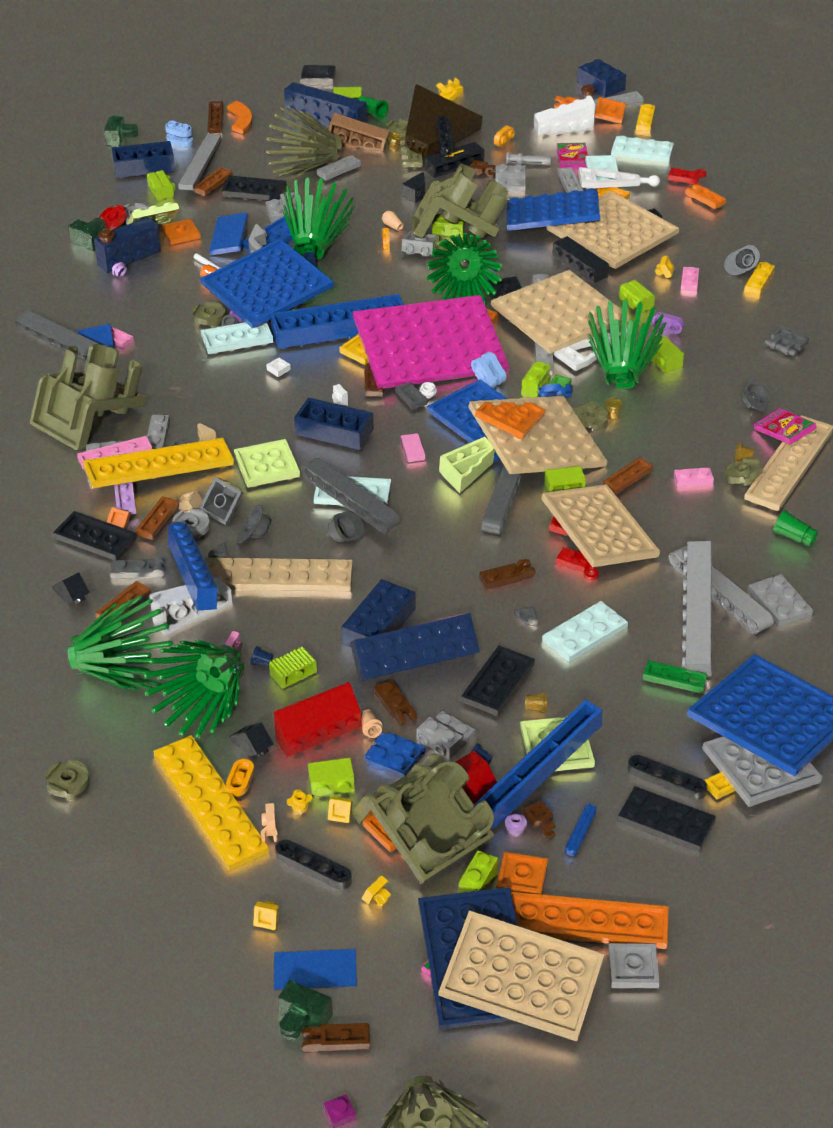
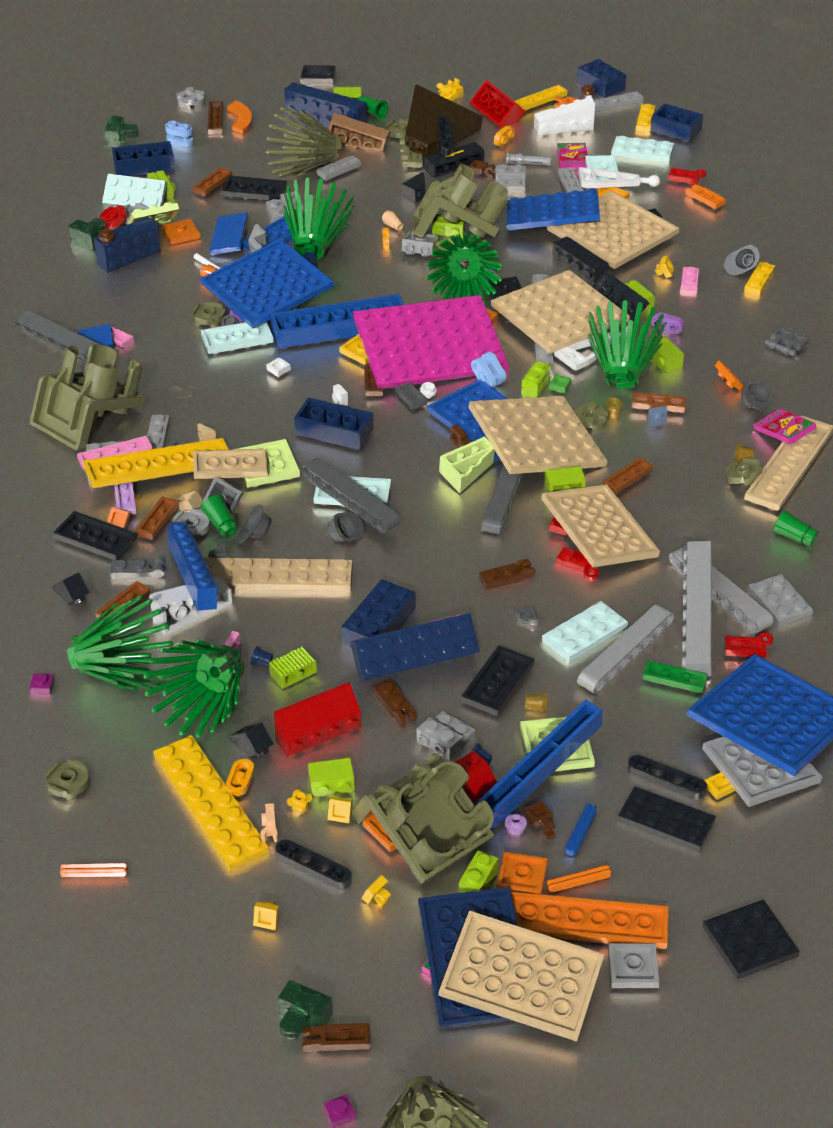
lavender plate [112,262,127,278] -> none
light grey tile [178,133,221,191] -> none
blue sticker [274,949,357,990] -> none
light nougat cone [361,709,383,738] -> none
blue plate [364,732,426,778] -> none
clear yellow piece [387,133,402,151] -> none
bright pink tile [401,433,425,462] -> none
orange plate [475,402,546,439] -> none
blue plate [538,384,573,398] -> none
orange plate [594,97,626,124] -> none
bright pink plate [674,467,714,487] -> none
none -> magenta plate [29,673,55,694]
none -> axle [60,863,128,877]
none -> light aqua plate [102,174,167,207]
none -> light grey plate [177,87,205,108]
none -> tan tile [193,449,267,479]
none -> green plant [200,494,238,538]
none -> reddish brown plate [449,424,473,448]
none -> red slope [469,80,526,128]
none -> yellow plate [515,85,567,111]
none -> orange axle [546,865,611,893]
none -> light grey beam [577,604,674,694]
none -> black plate [592,270,650,326]
none -> dark orange plate [632,392,686,413]
none -> sand blue plate [647,406,668,427]
none -> dark blue brick [650,103,703,142]
none -> black plate [703,899,800,979]
none -> orange plate [714,361,745,391]
none -> red hinge [724,632,774,658]

